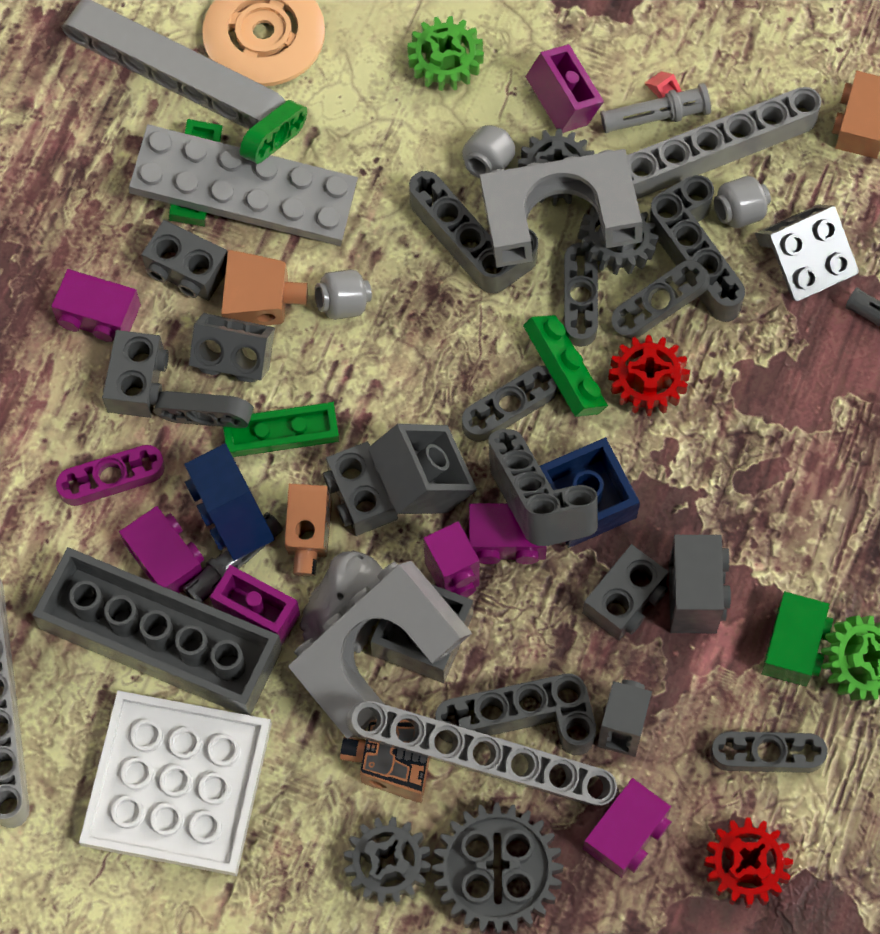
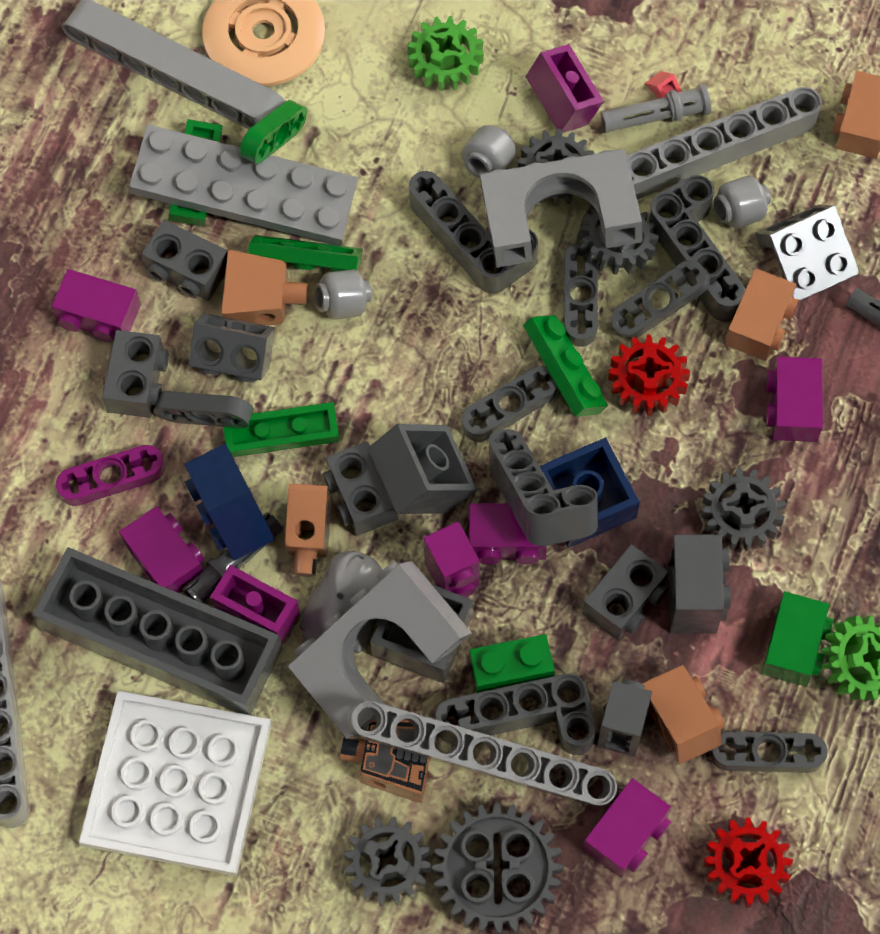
none -> green plate [248,235,363,272]
none -> green brick [469,634,555,693]
none -> nougat brick [642,665,724,765]
none -> dark grey gear [701,468,786,552]
none -> nougat brick [725,268,799,361]
none -> magenta brick [766,356,823,442]

